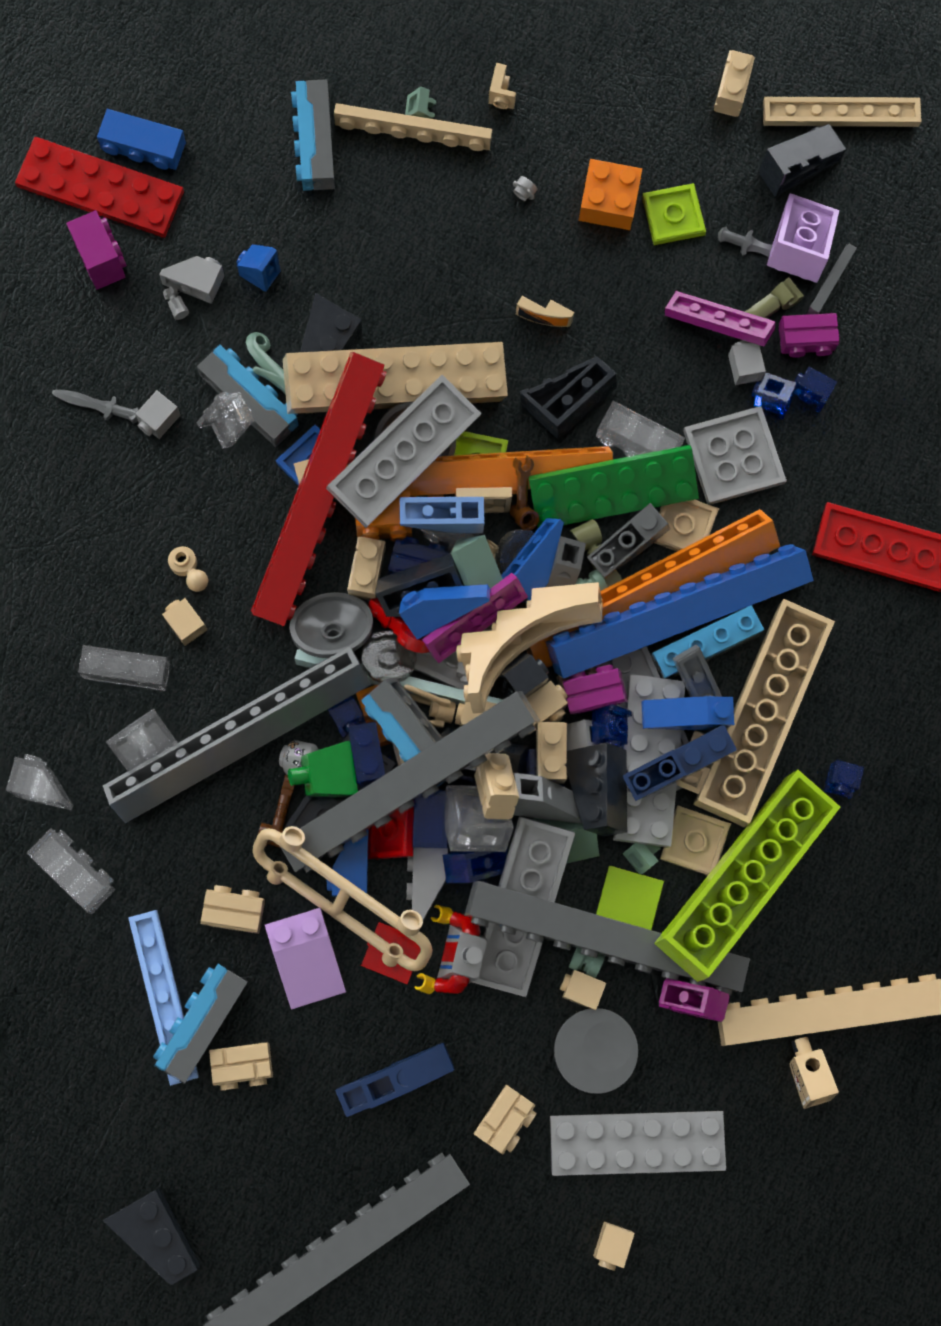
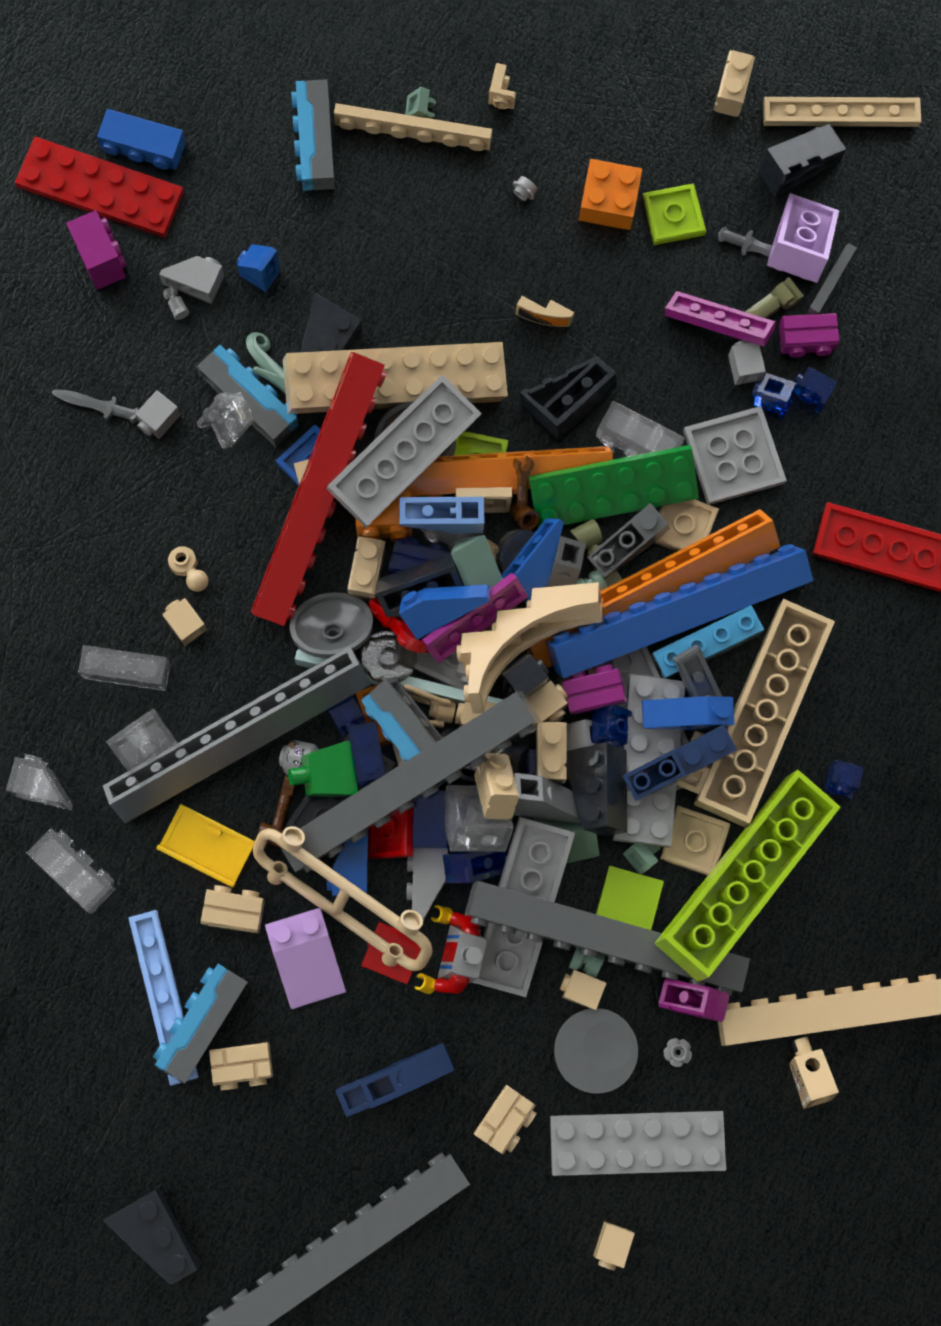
none -> yellow door [157,804,255,888]
none -> light grey plate [664,1038,692,1067]

